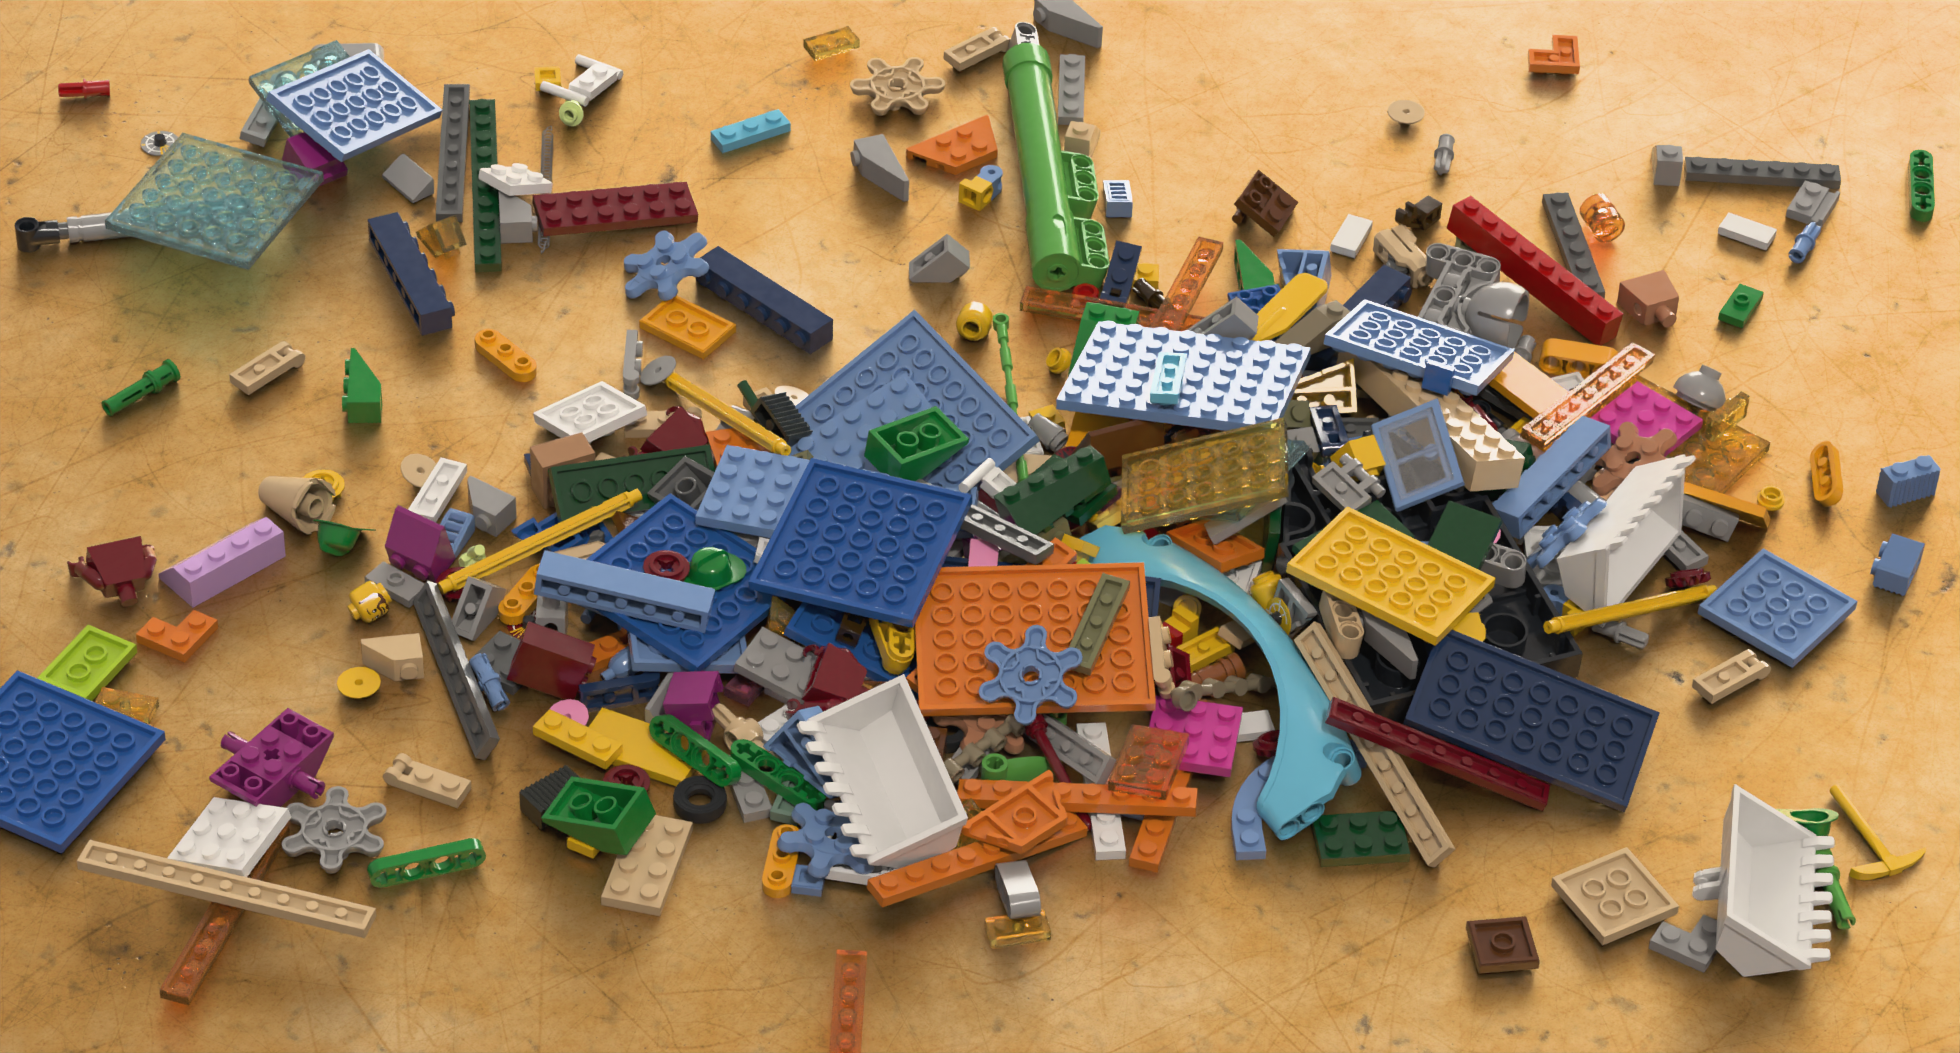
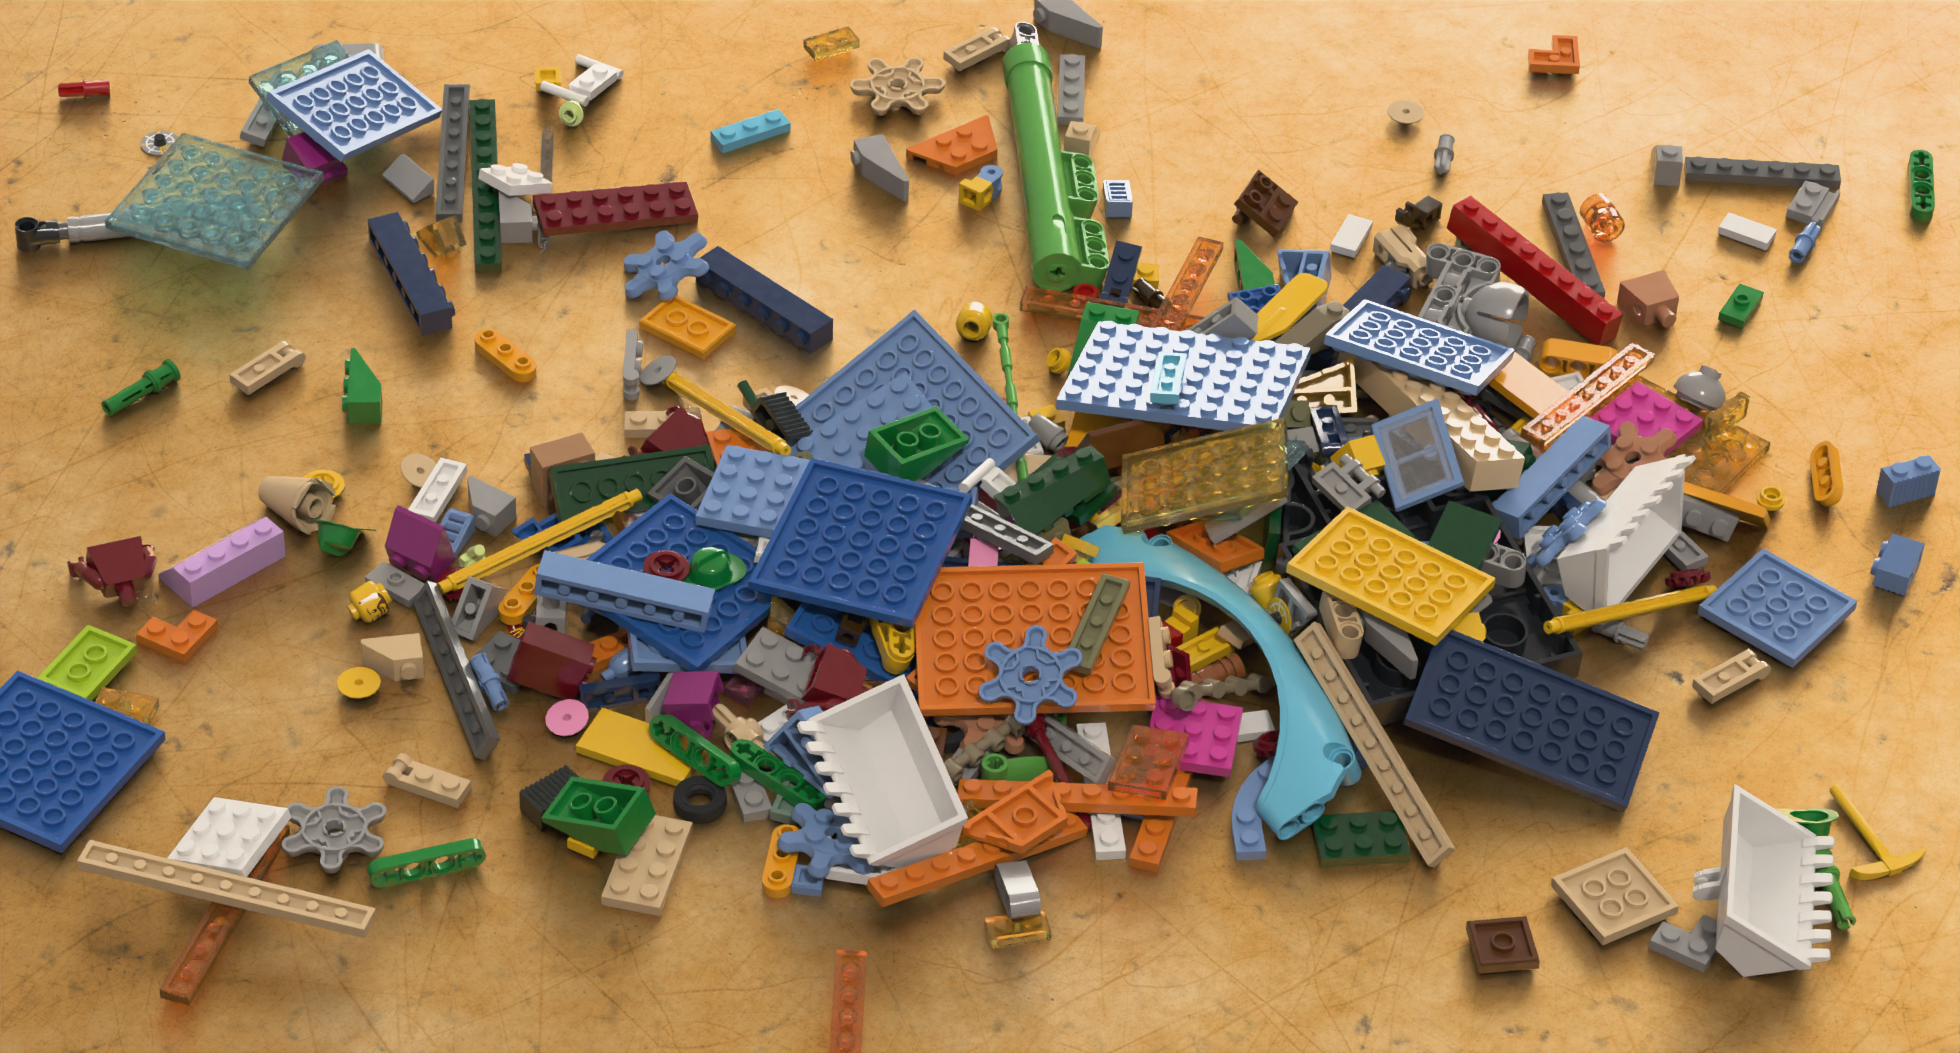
magenta slope [209,708,334,807] -> none
white plate [533,381,647,444] -> none
yellow plate [533,709,623,770] -> none
light grey slope [909,234,970,283] -> none
dark red tile [1325,697,1550,811] -> none
blue tile [1421,360,1456,396] -> none

